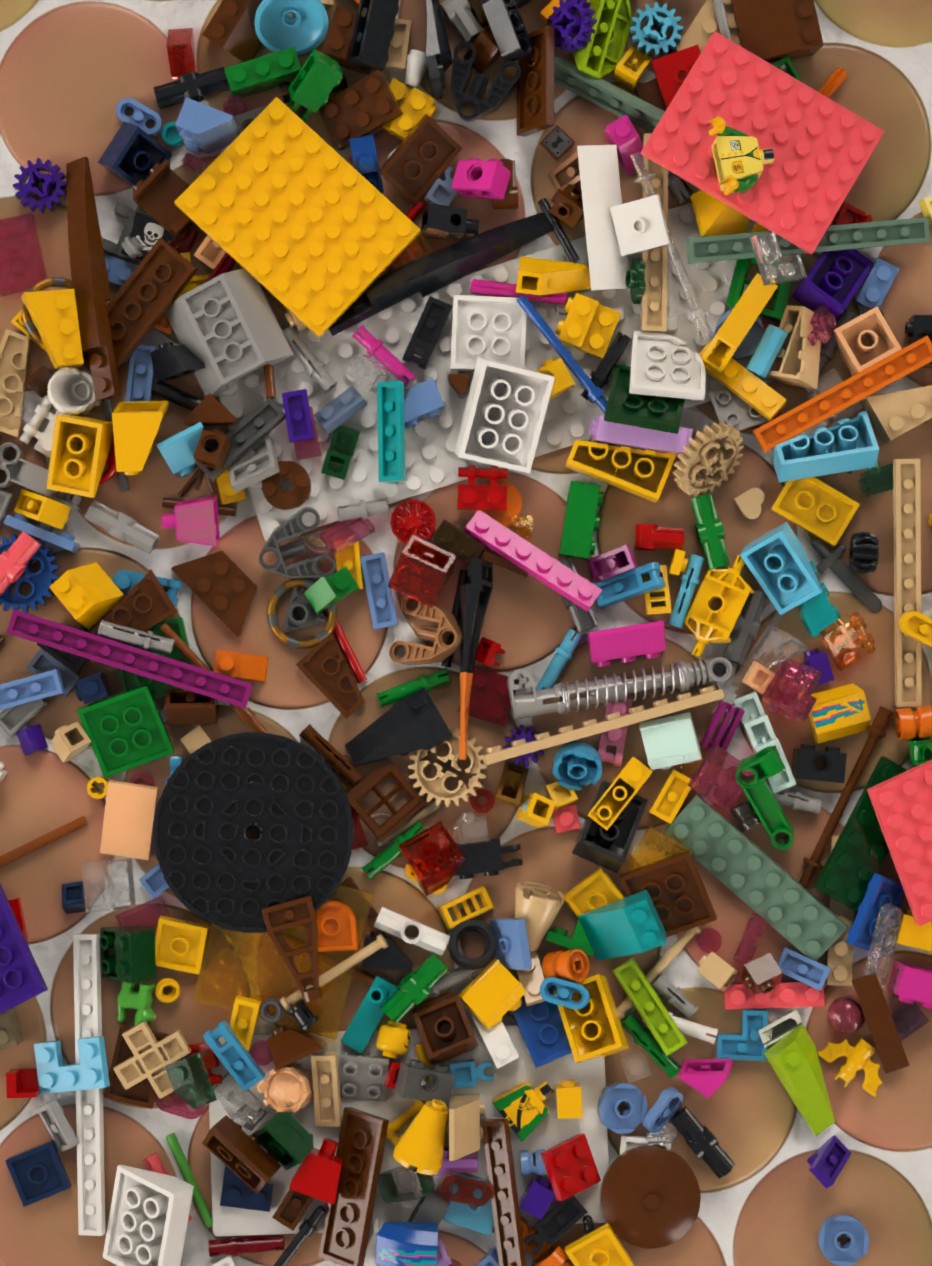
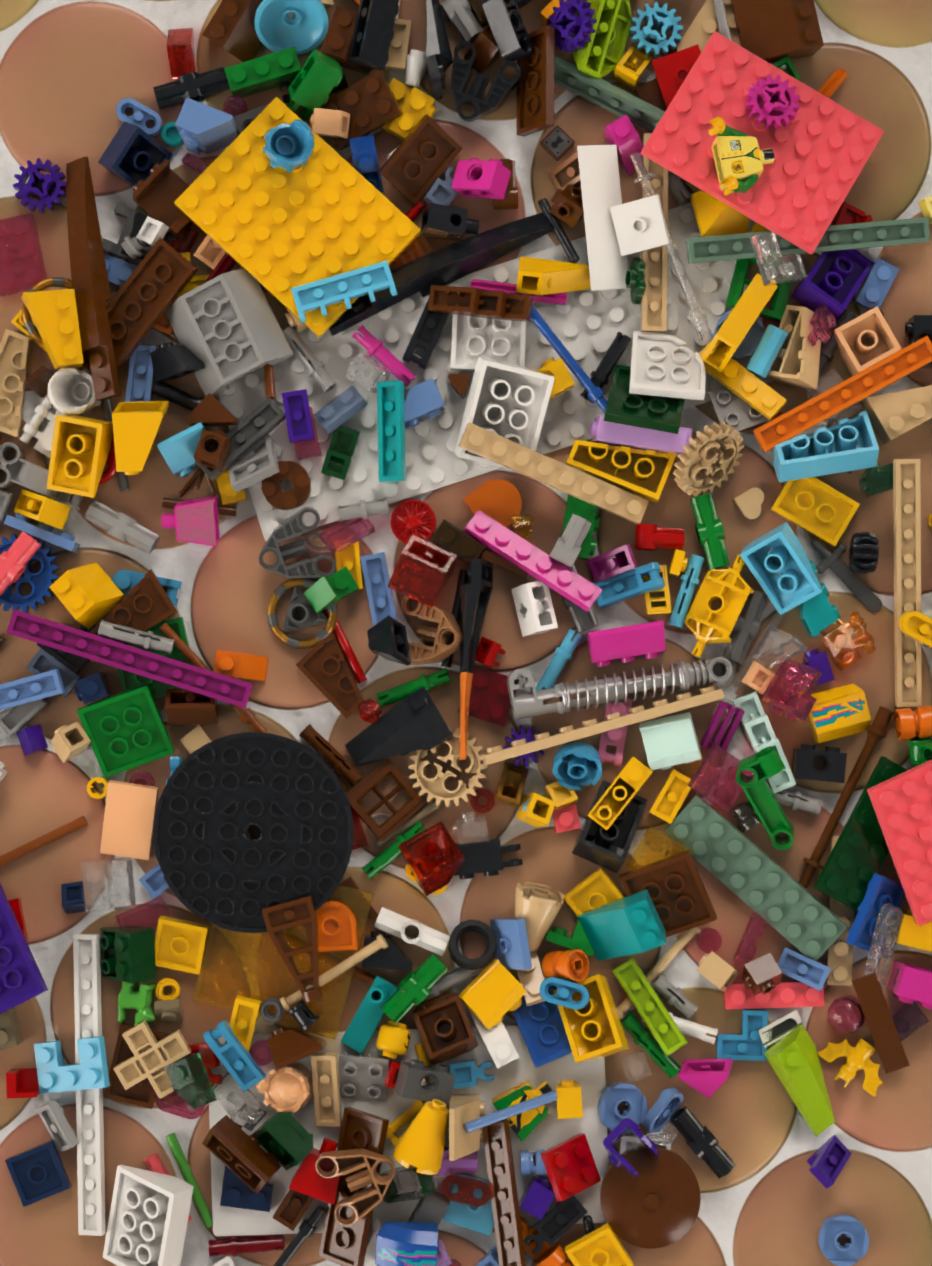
reddish brown wing [171,551,257,636] -> none
yellow slope [437,885,494,930] -> none
red plate [457,465,508,511] -> none
yellow plate [555,293,621,359] -> none
none -> white plate [136,217,169,247]
none -> dark tan plate [154,999,183,1024]
none -> dark azure hair [263,119,314,173]
none -> medium azure hinge [291,261,397,323]
none -> light nougat brick [310,108,350,139]
none -> medium nougat connector [315,1149,395,1226]
none -> clear red plate [358,699,382,723]
none -> black slope [367,615,411,666]
none -> reddish brown slope [428,285,533,322]
none -> tan plate [458,422,649,524]
none -> medium blue bar [463,1091,557,1133]
none -> white brick [511,581,558,637]
none -> light grey piece [549,514,592,568]
none -> dark purple piece [603,1118,659,1178]
none -> dark pink gear [745,74,800,130]

